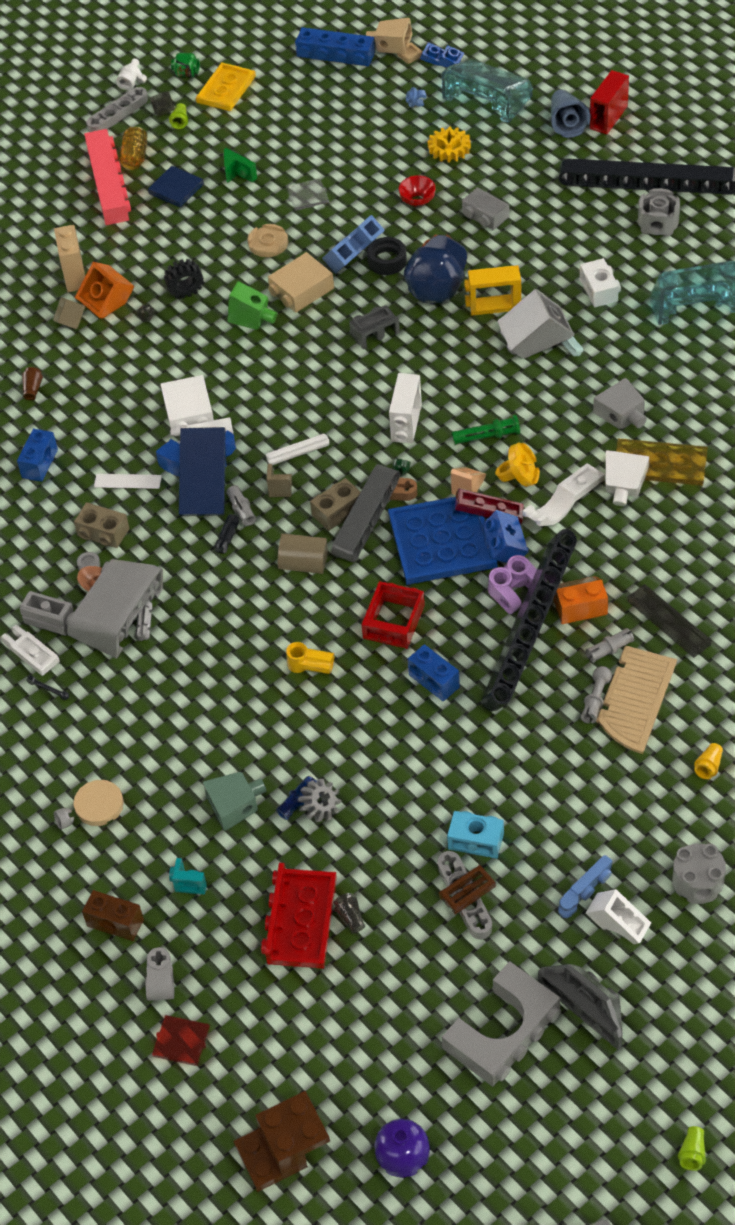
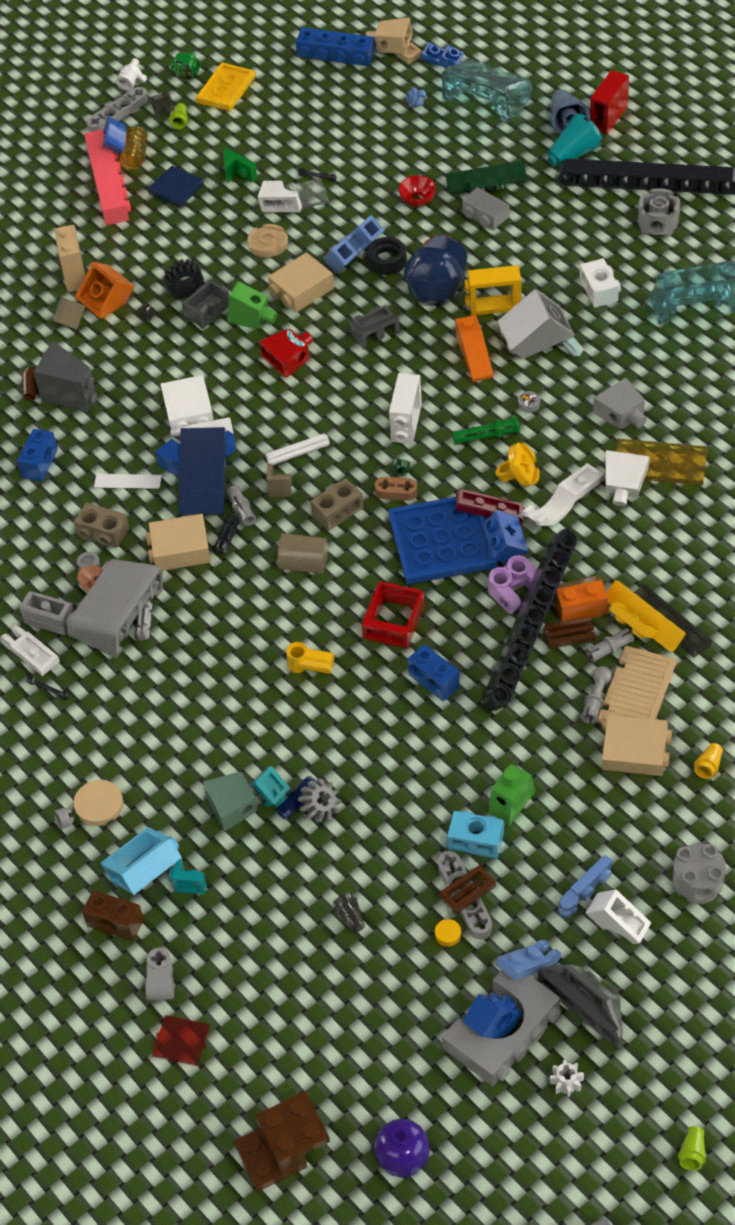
red bracket [261,862,337,969] -> none
dark grey beam [331,464,400,563] -> none
yellow gear [428,127,471,163] -> none
light nougat slope [451,467,486,495] -> none
none -> dark grey slope [34,342,97,412]
none -> medium azure window [100,827,182,895]
none -> blue slope [103,116,126,154]
none -> tan brick [146,514,211,571]
none -> dark grey window [182,280,229,329]
none -> teal bracket [251,766,290,807]
none -> white arch [258,181,302,212]
none -> red torso [259,329,313,378]
none -> black hinge [298,168,337,182]
none -> yellow tile [435,919,461,947]
none -> dark green bracket [445,161,527,194]
none -> orange slope [455,315,494,382]
none -> blue brick [462,993,523,1039]
none -> bright green torso [488,764,535,826]
none -> medium blue hinge [496,939,562,981]
none -> light grey tile [518,391,540,413]
none -> reddish brown tile [544,617,596,649]
none -> teal cone [547,113,602,167]
none -> white gear [550,1060,584,1097]
none -> tan brick [602,715,672,776]
none -> yellow bracket [607,580,685,652]

